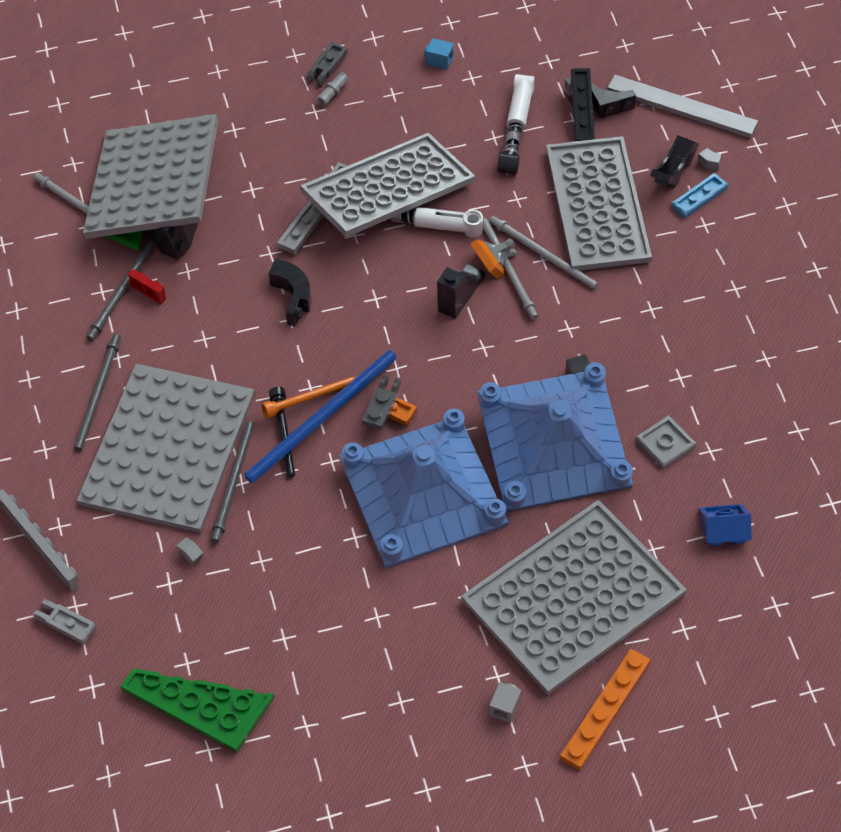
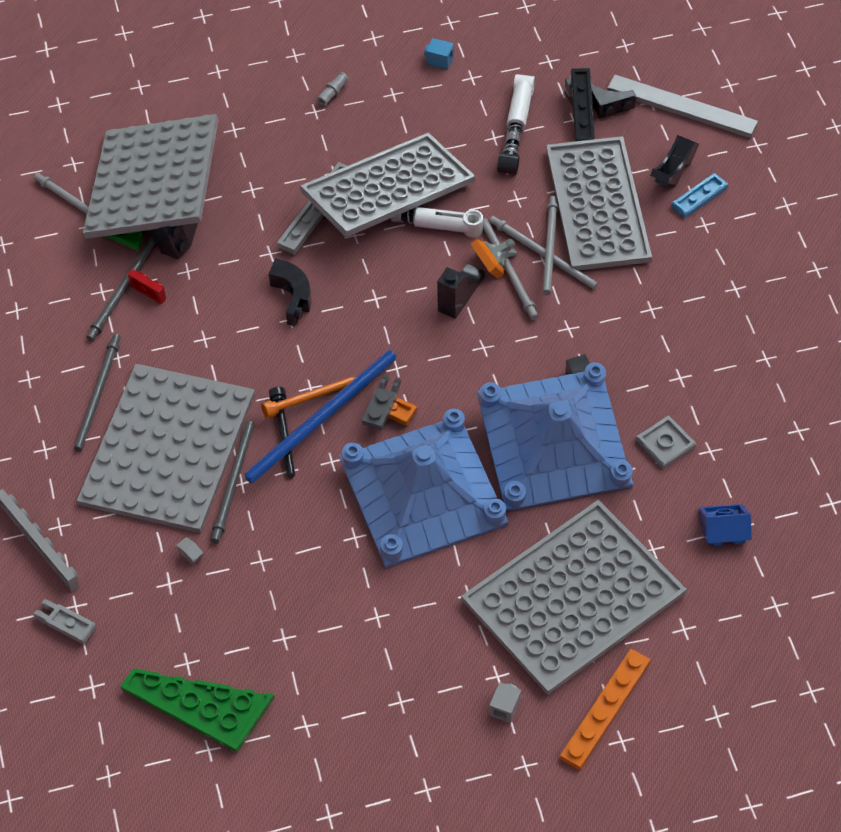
dark grey hinge [306,42,348,87] -> none
light grey piece [698,148,721,171] -> none
none -> light grey bar [543,196,559,295]

